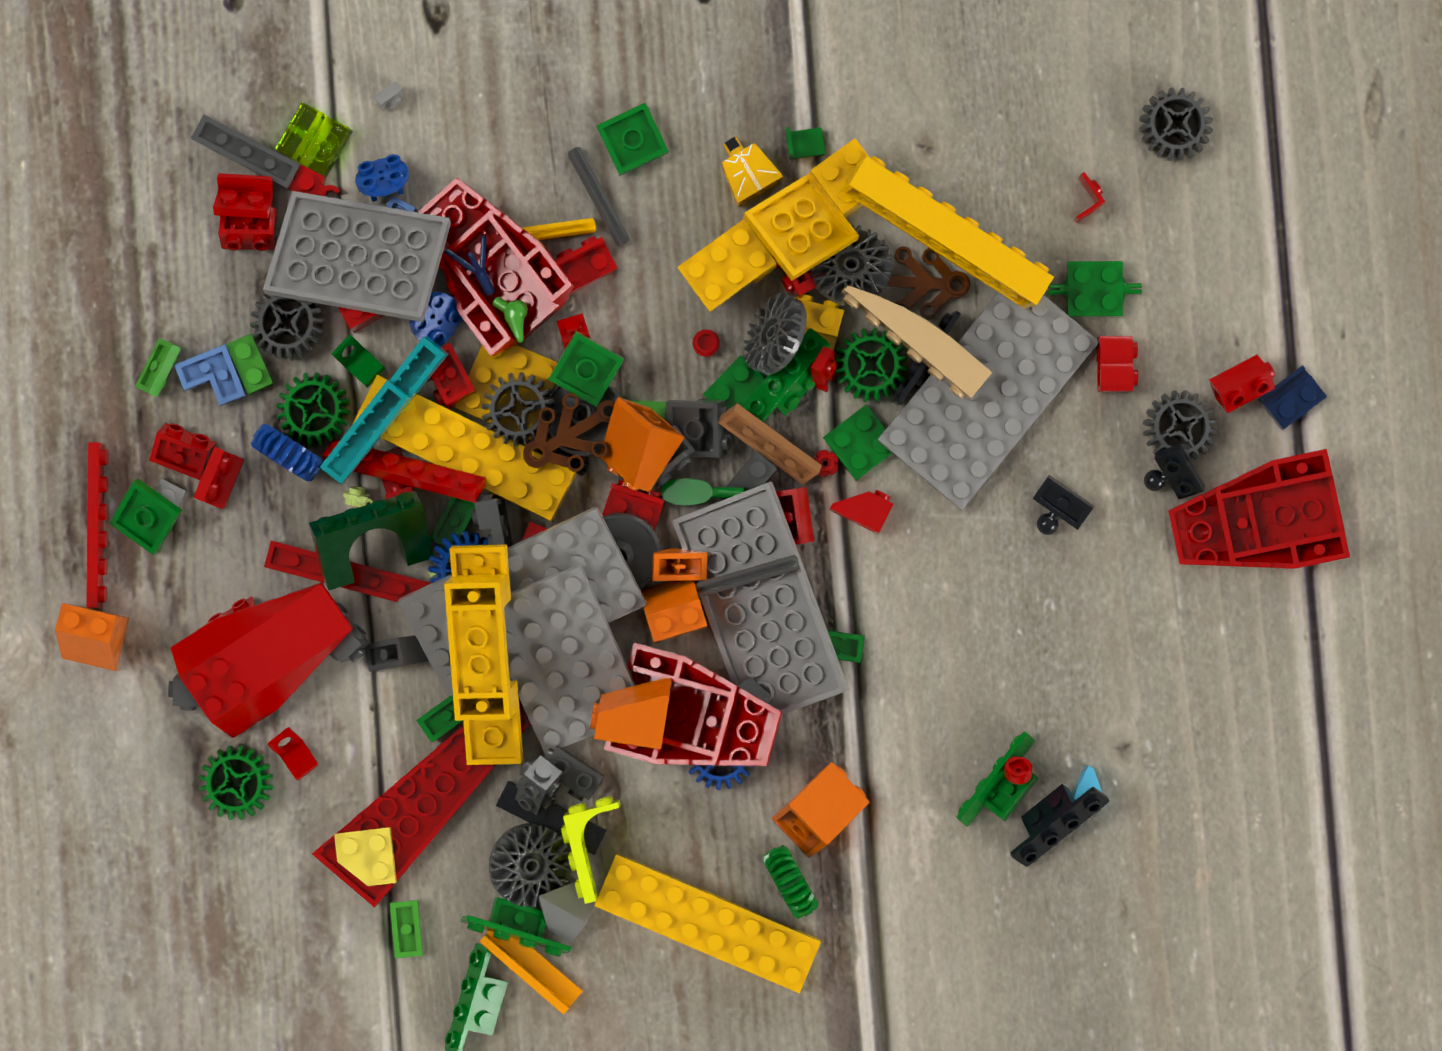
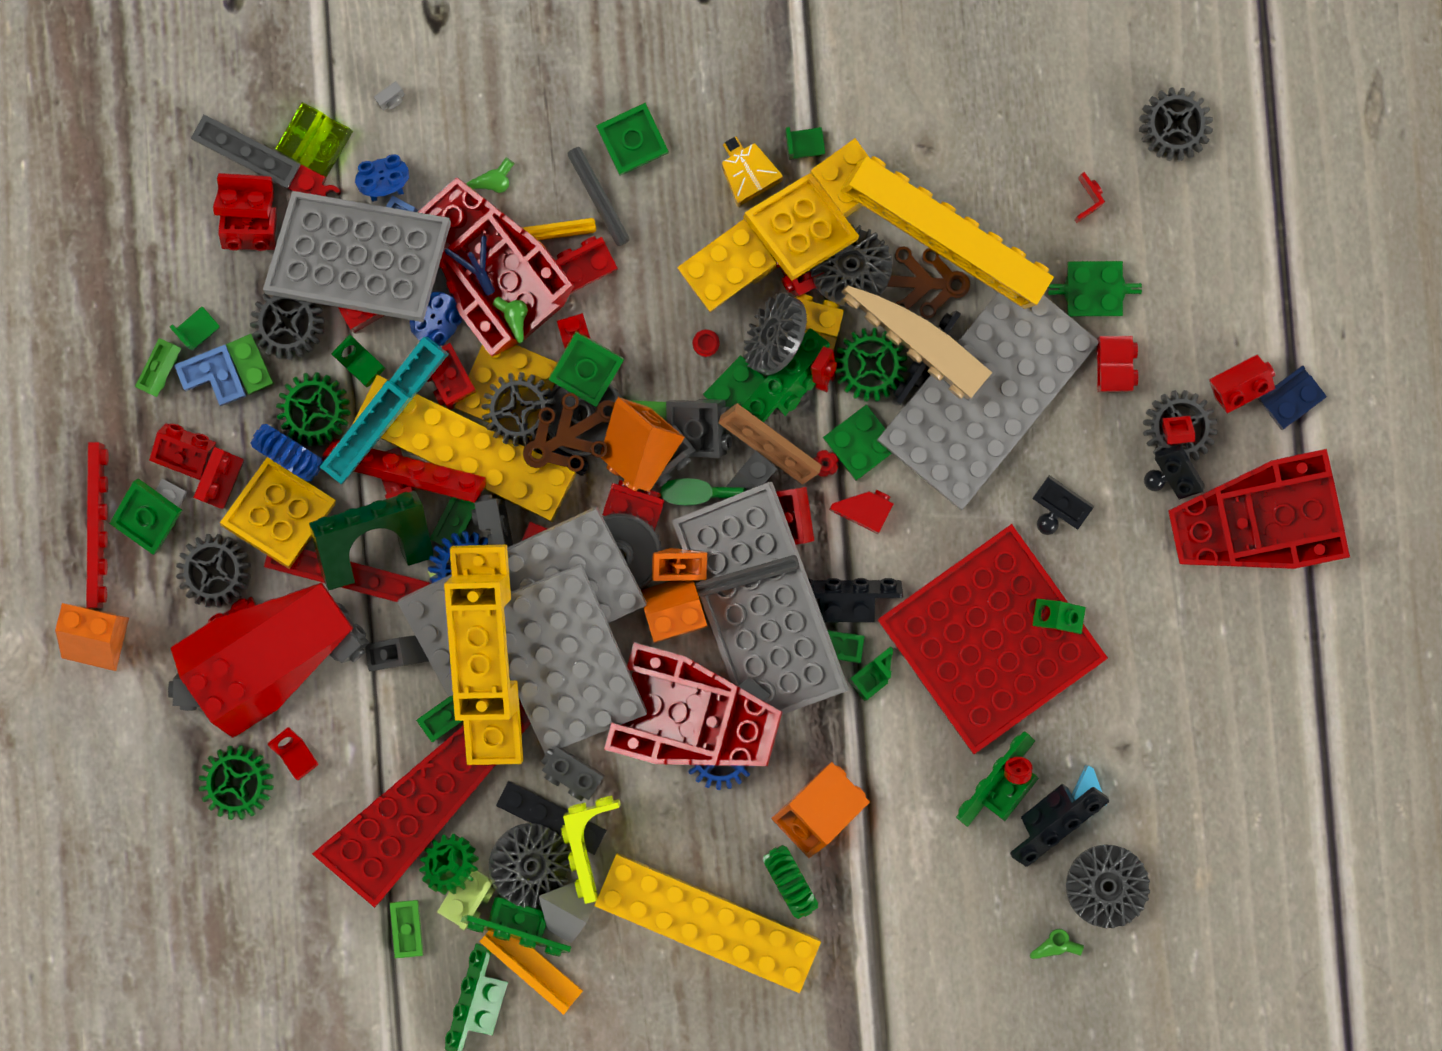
light yellow plate [334,827,397,886] -> none
yellowish green plate [343,486,373,507] -> none
dark grey brick [515,755,562,815] -> none
orange slope [590,678,671,749] -> none
none -> green bracket [170,307,220,351]
none -> dark grey gear [176,534,251,608]
none -> yellow plate [220,457,336,569]
none -> green gear [419,834,479,895]
none -> yellowish green bracket [437,871,495,930]
none -> bright green animal [466,157,515,193]
none -> black bracket [808,578,903,622]
none -> green slope [848,646,894,701]
none -> red plate [877,524,1108,754]
none -> bright green animal [1030,929,1084,959]
none -> green bracket [1032,599,1086,634]
none -> dark grey wheel [1066,844,1150,929]
none -> red plate [1162,416,1195,445]

